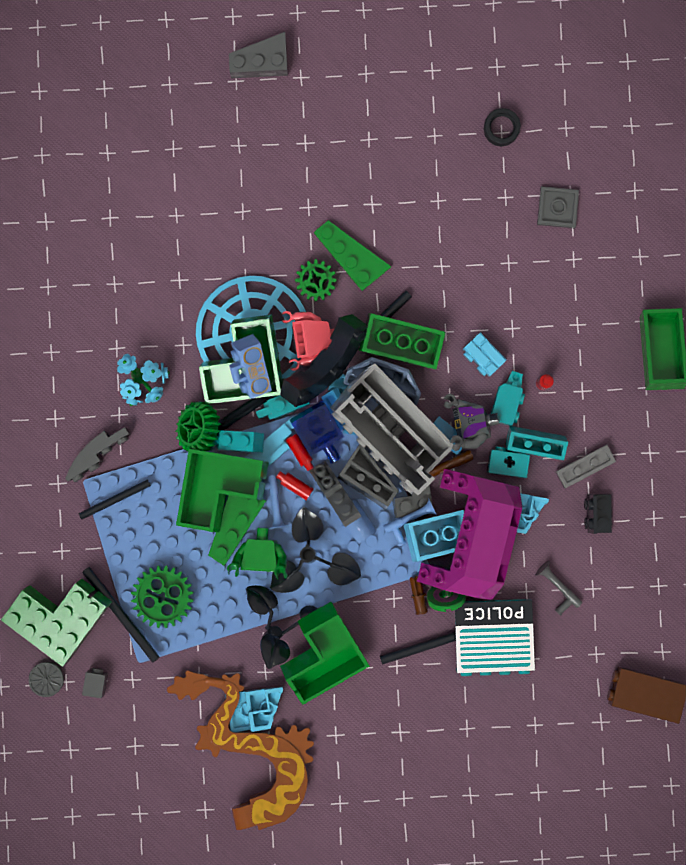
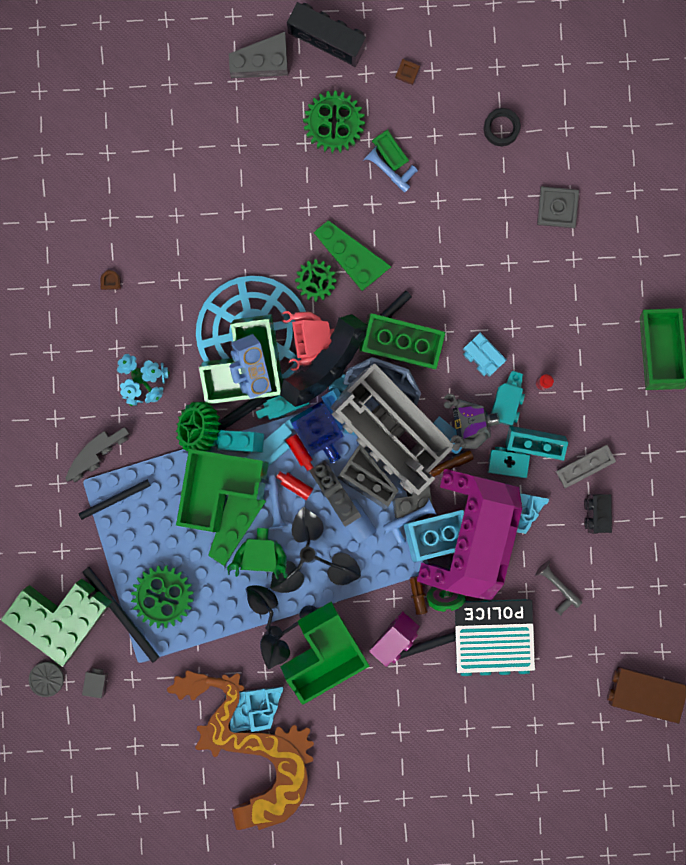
none -> reddish brown tile [100,270,121,290]
none -> black brick [287,2,366,67]
none -> green gear [303,91,365,154]
none -> medium blue piece [363,146,418,193]
none -> brick [369,611,420,667]
none -> green tile [372,130,409,172]
none -> reddish brown tile [395,59,420,85]

